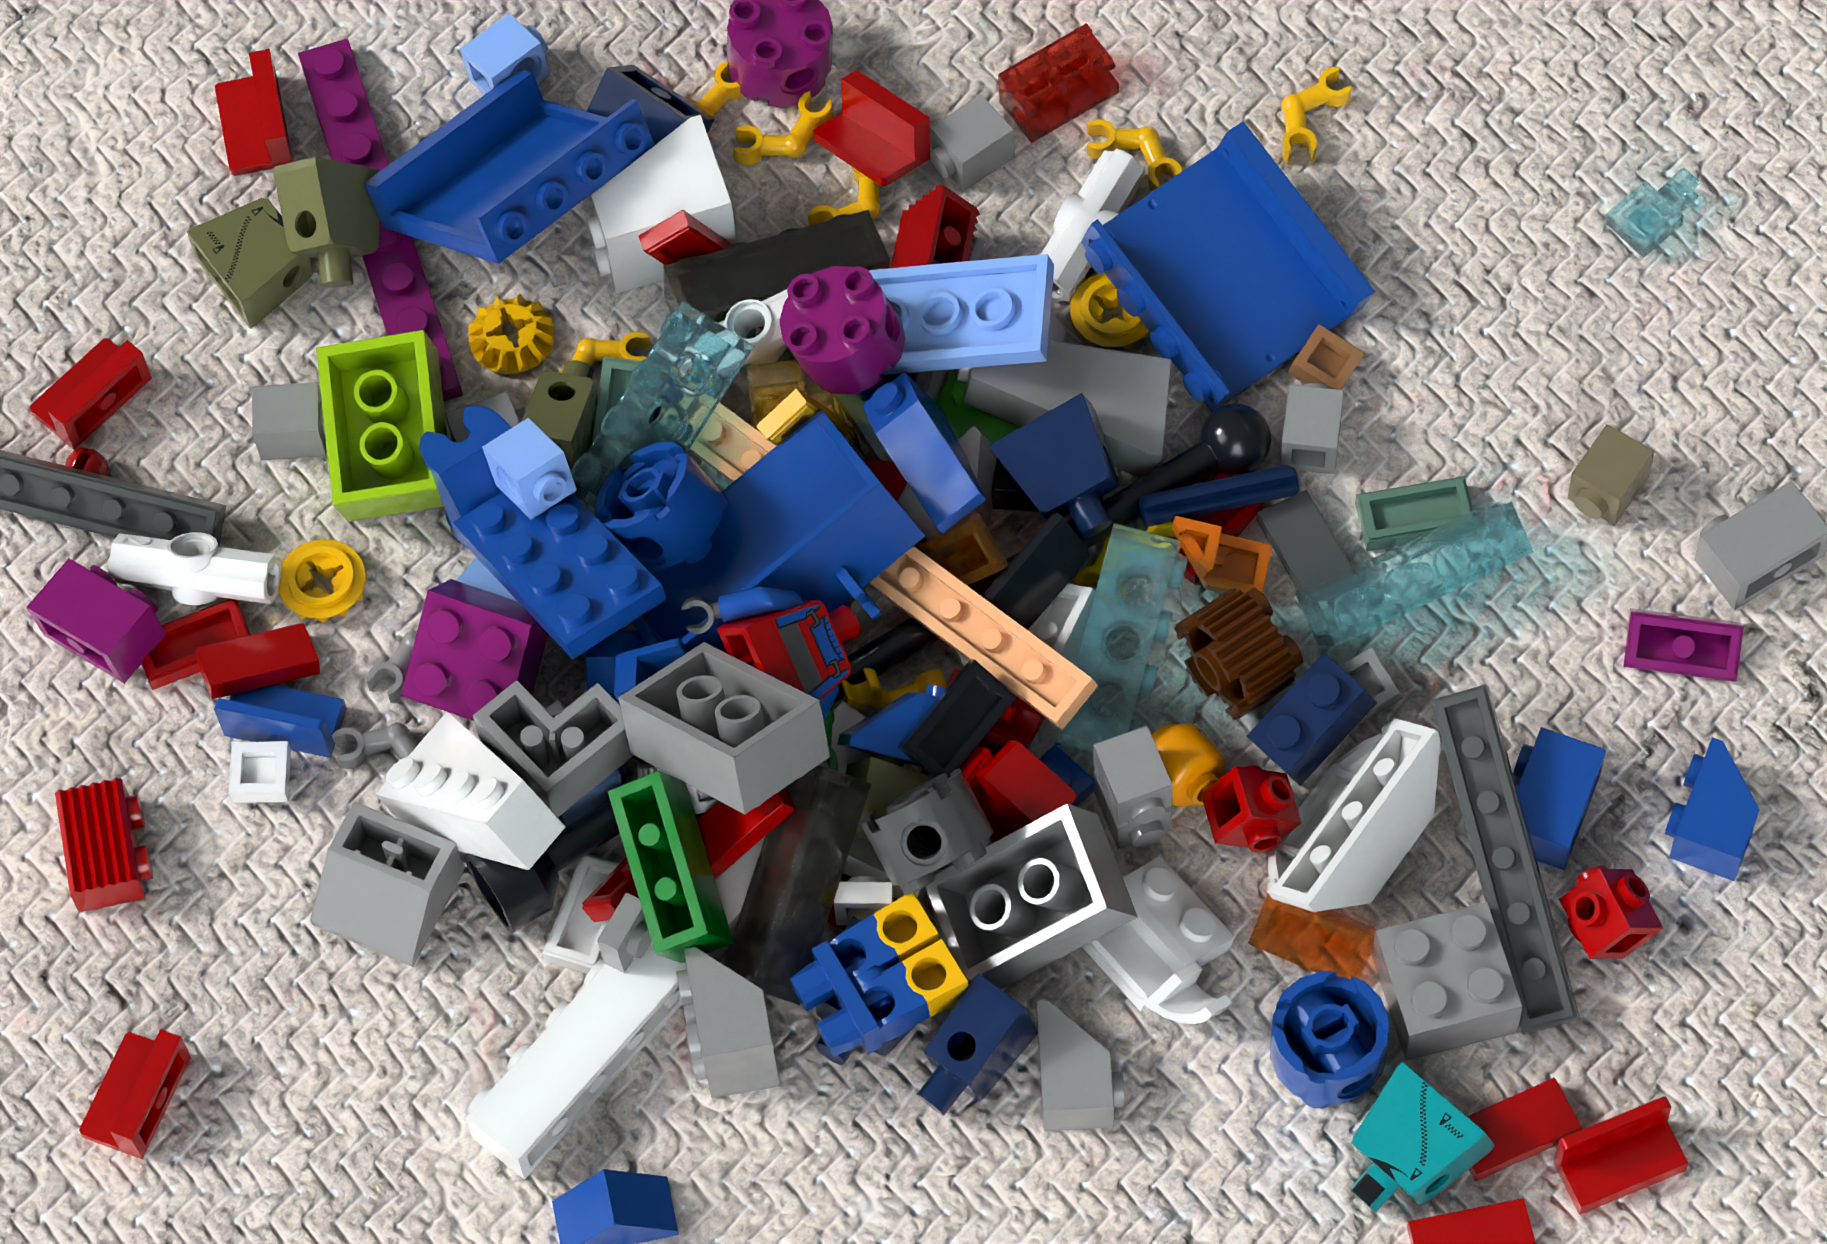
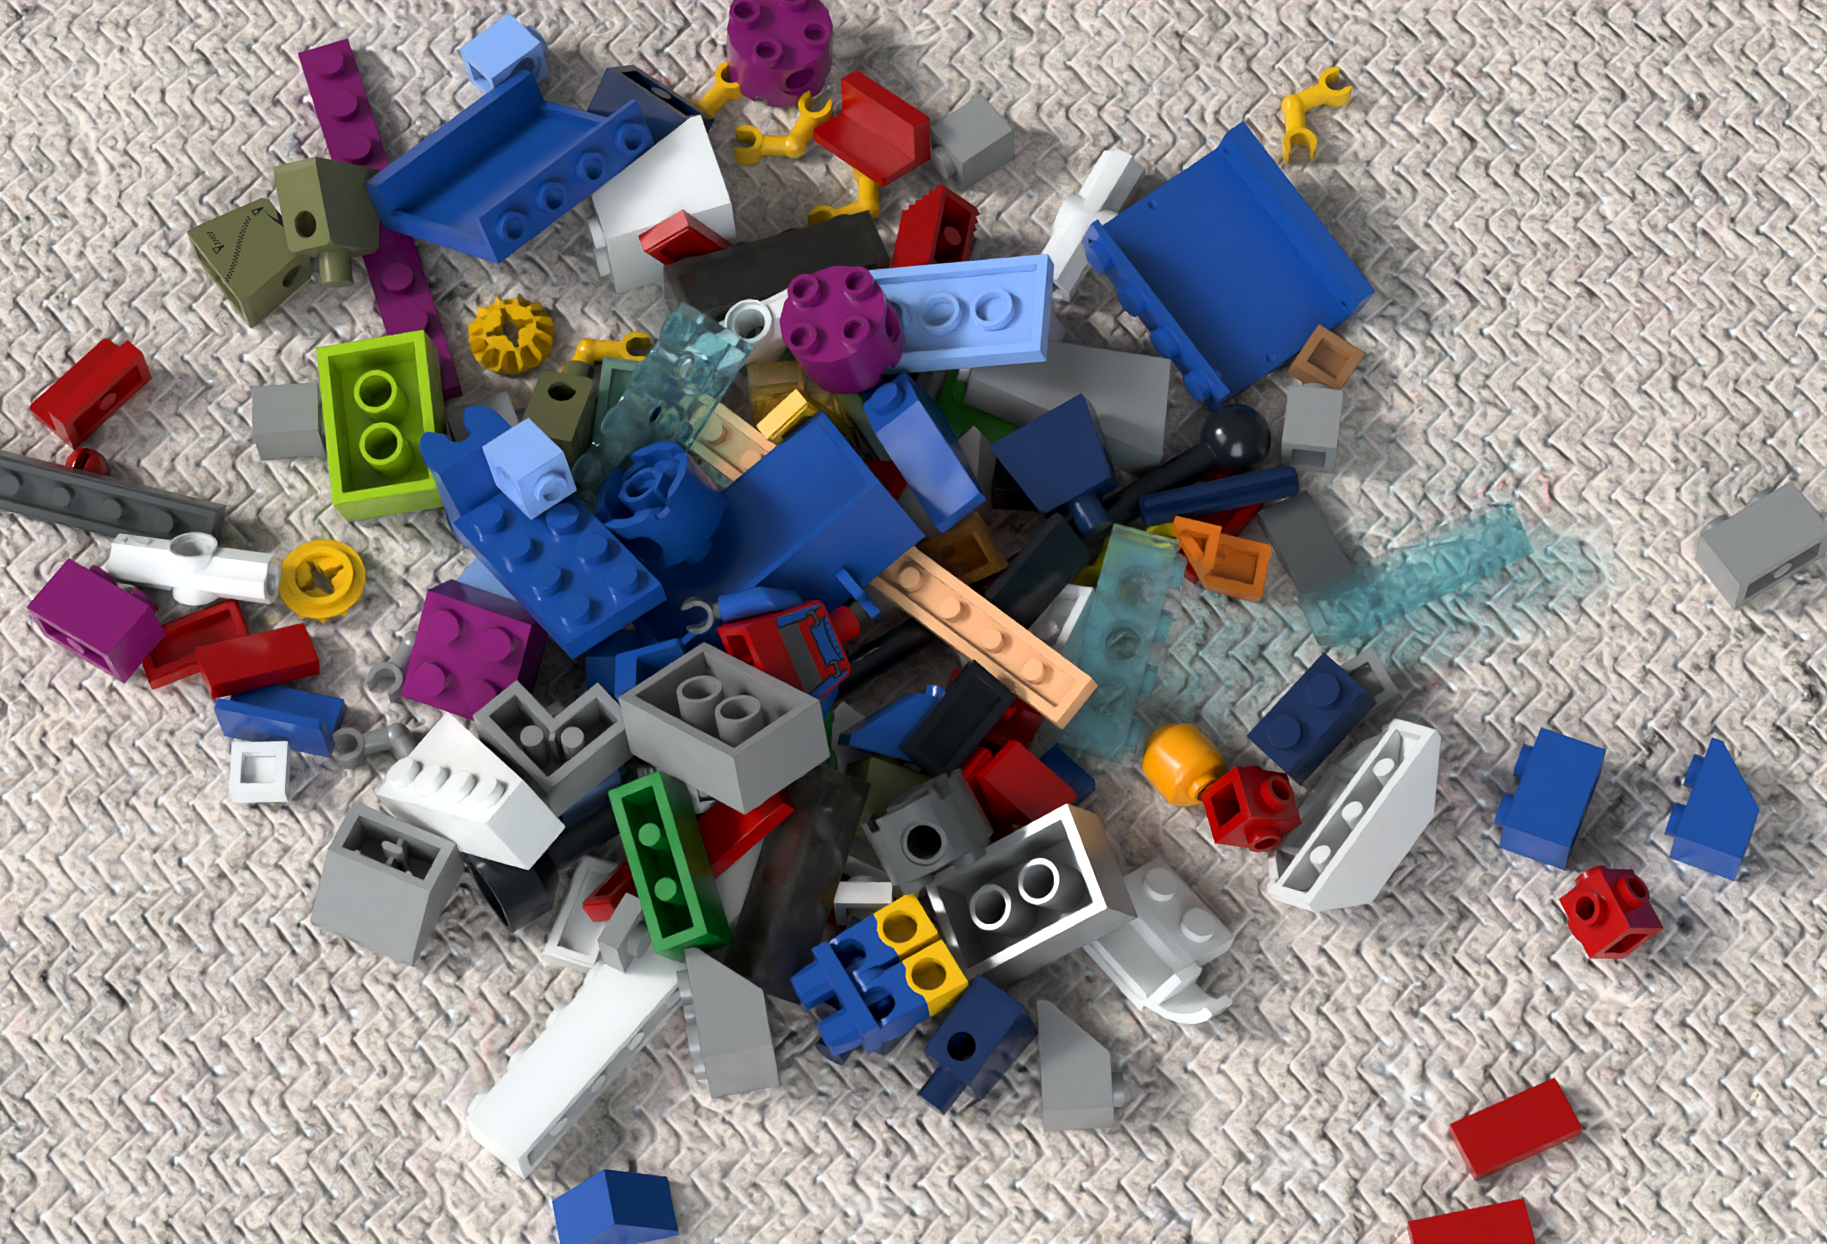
red brick [55,778,153,912] -> none
red panel [79,1029,191,1160] -> none
red panel [215,49,293,176] -> none
yellow arm [841,668,947,712] -> none
clear red hinge [998,23,1119,143] -> none
yellow gear [1070,273,1149,351] -> none
yellow arm [1087,119,1182,191] -> none
light grey piece [1093,726,1172,849] -> none
reddish brown brick [1174,588,1304,720] -> none
clear orange slope [1248,894,1378,980] -> none
blue brick [1270,971,1389,1109] -> none
teal torso [1349,1062,1495,1213] -> none
sand green tile [1355,476,1477,551] -> none
light grey brick [1372,902,1522,1061] -> none
dark grey tile [1431,684,1581,1035] -> none
red panel [1554,1096,1688,1215] -> none
dark tan brick [1567,424,1655,526] -> none
clear light blue plate [1606,168,1700,258] -> none
magenta slope [1623,608,1744,682] -> none

